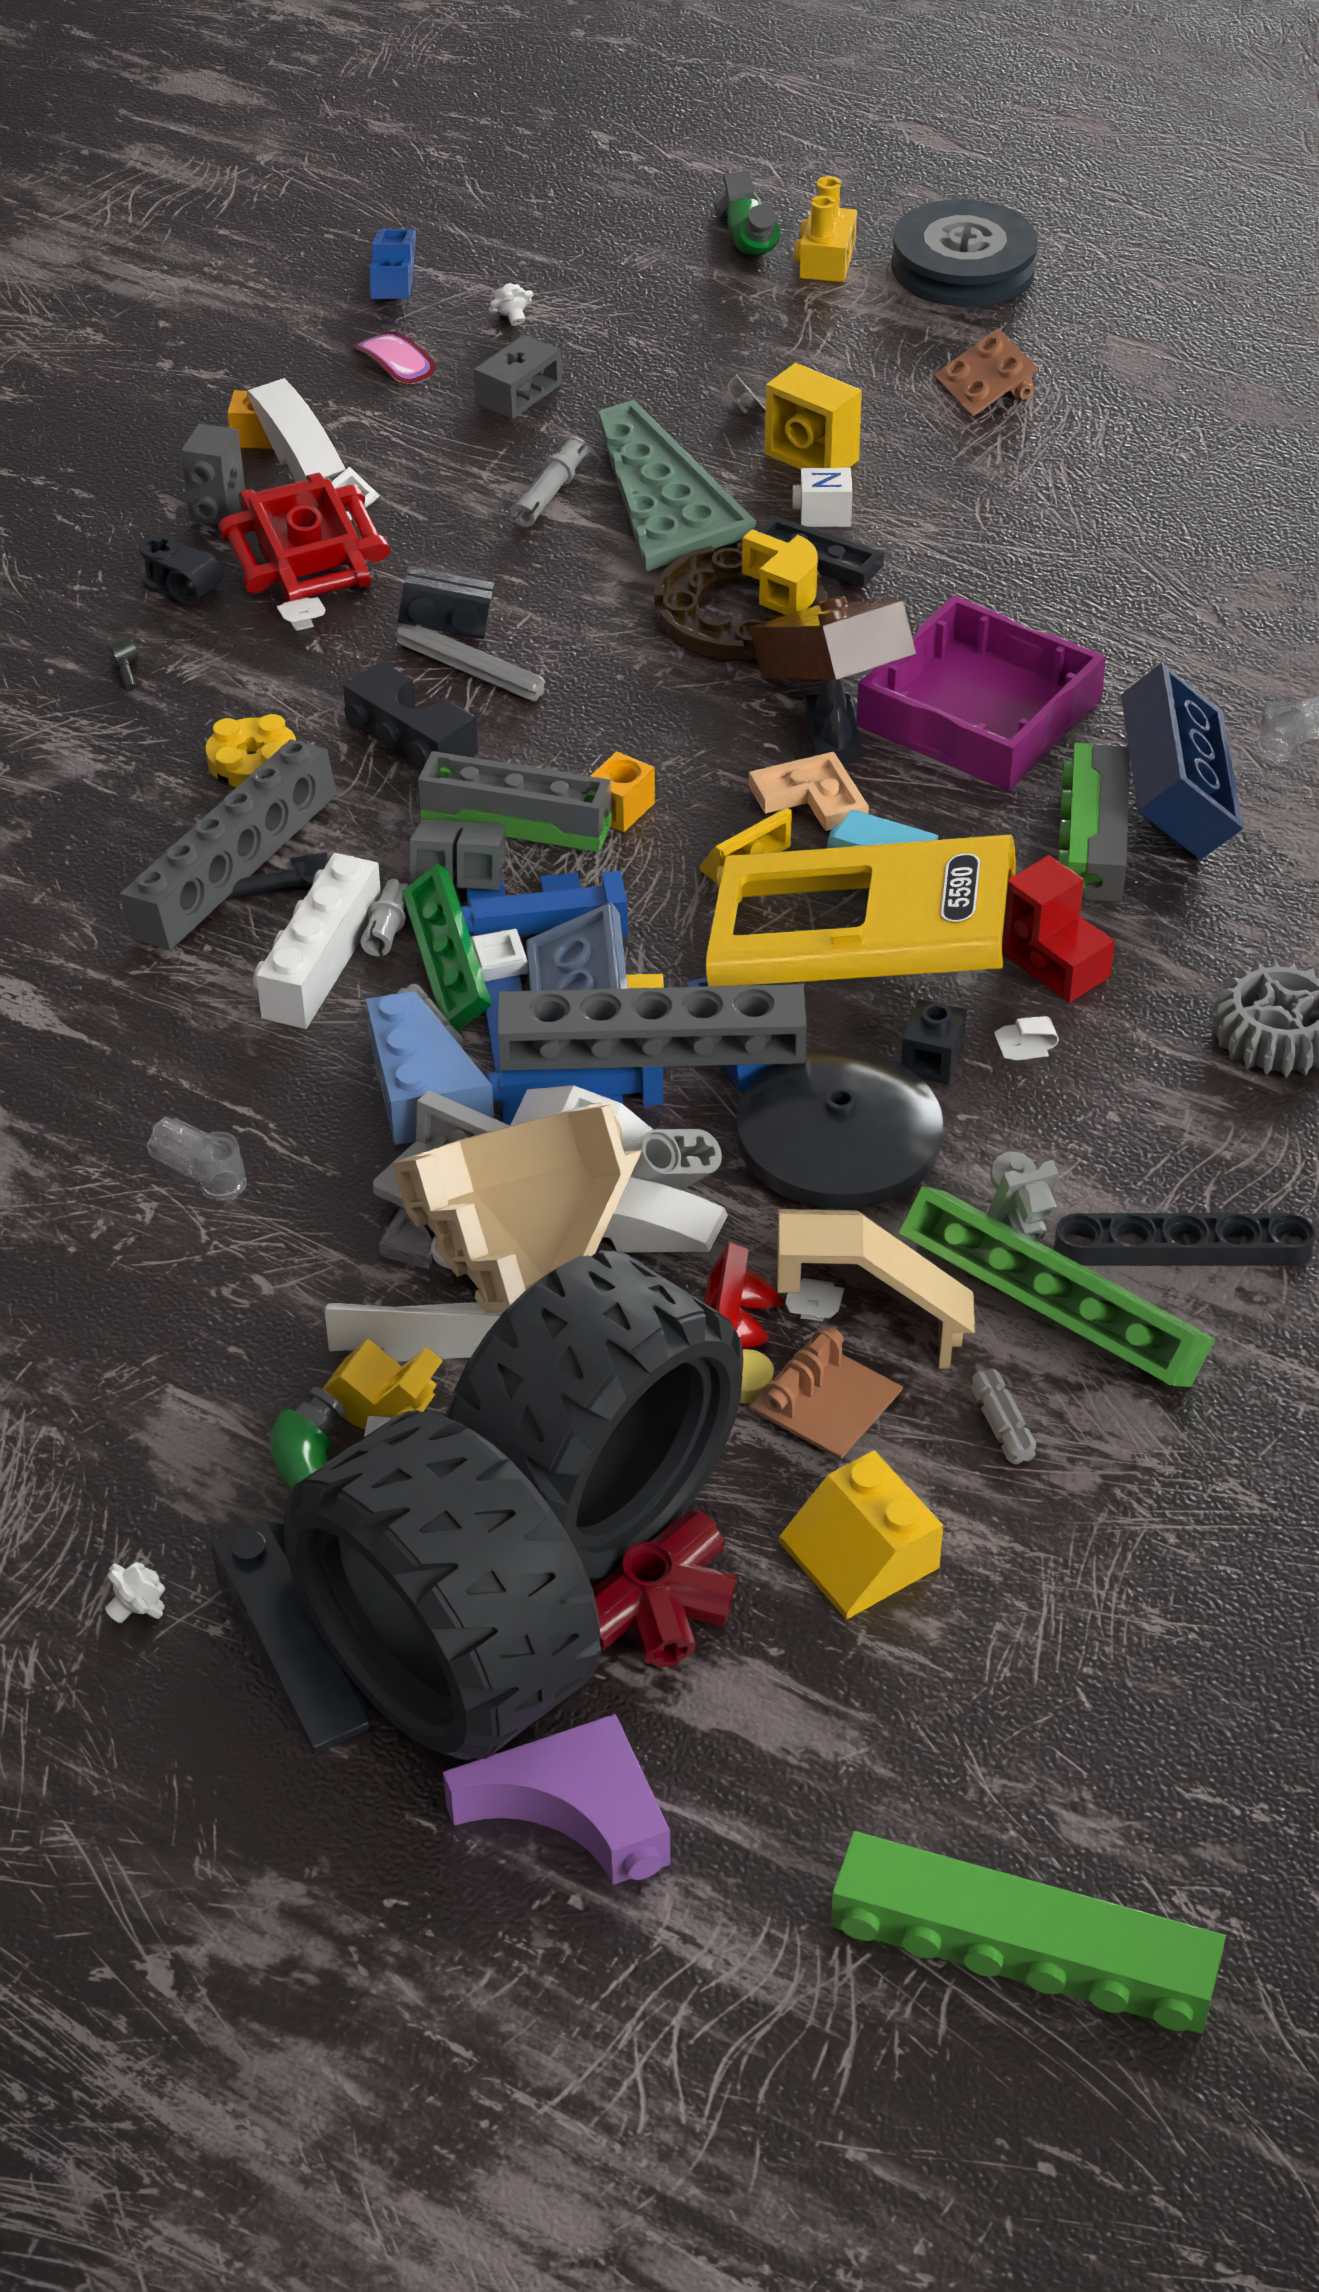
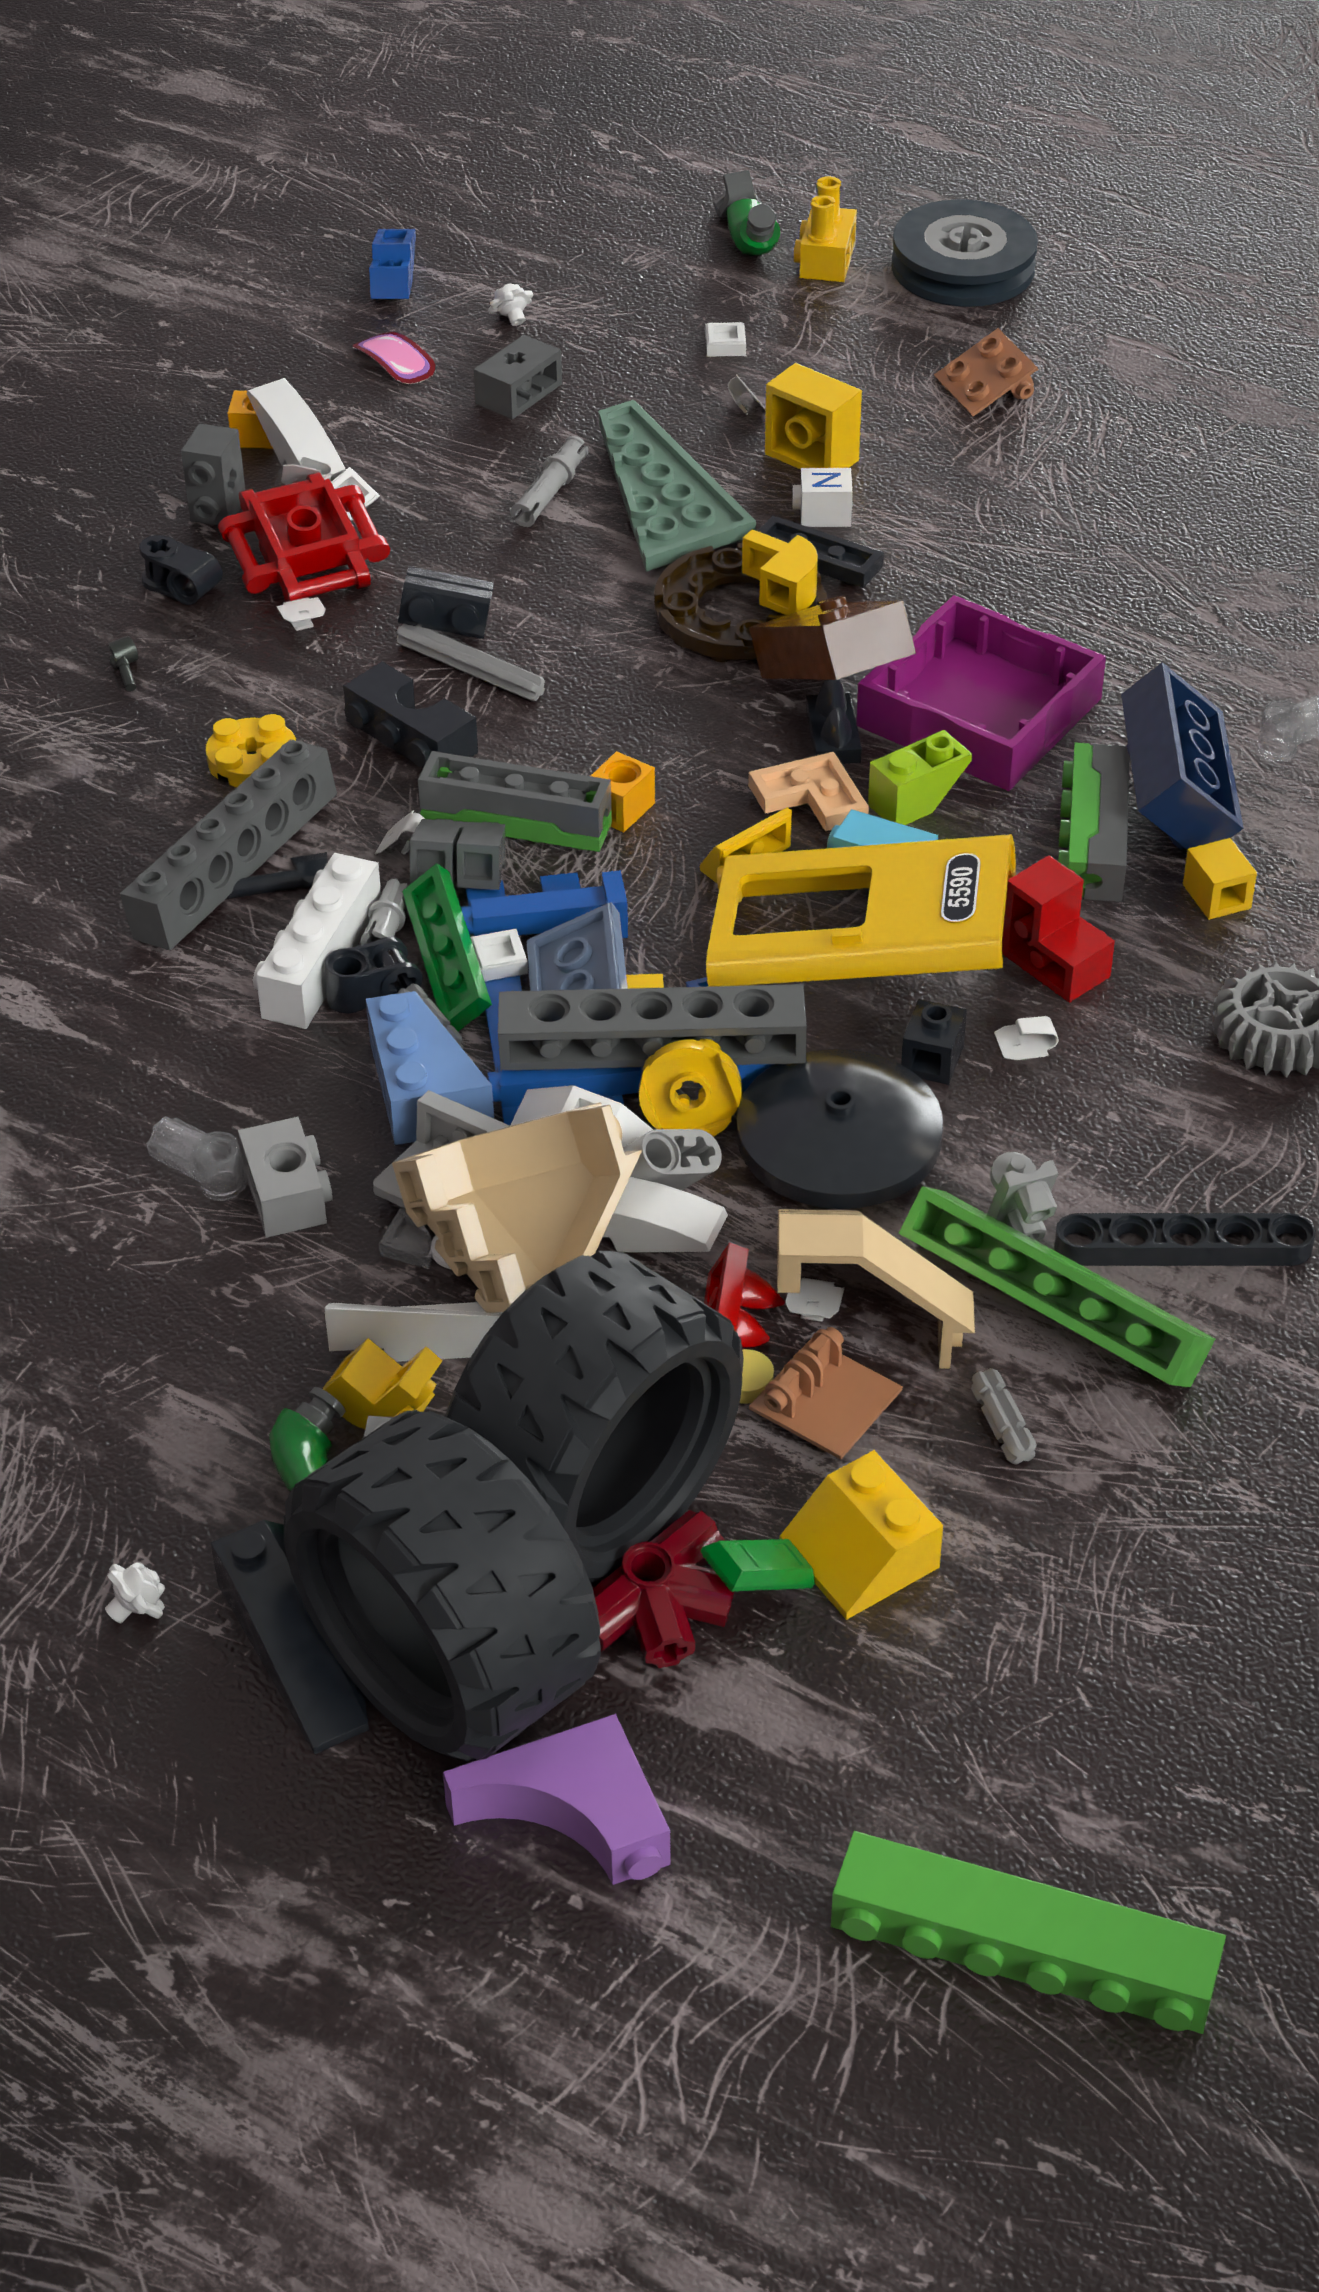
none -> light grey brick [238,1117,333,1238]
none -> white piece [281,456,332,485]
none -> black piece [325,937,423,1014]
none -> white piece [375,810,425,855]
none -> yellow plate [639,1039,742,1137]
none -> green tile [700,1539,815,1591]
none -> white tile [705,322,746,357]
none -> lime slope [868,730,972,825]
none -> yellow brick [1183,838,1257,920]

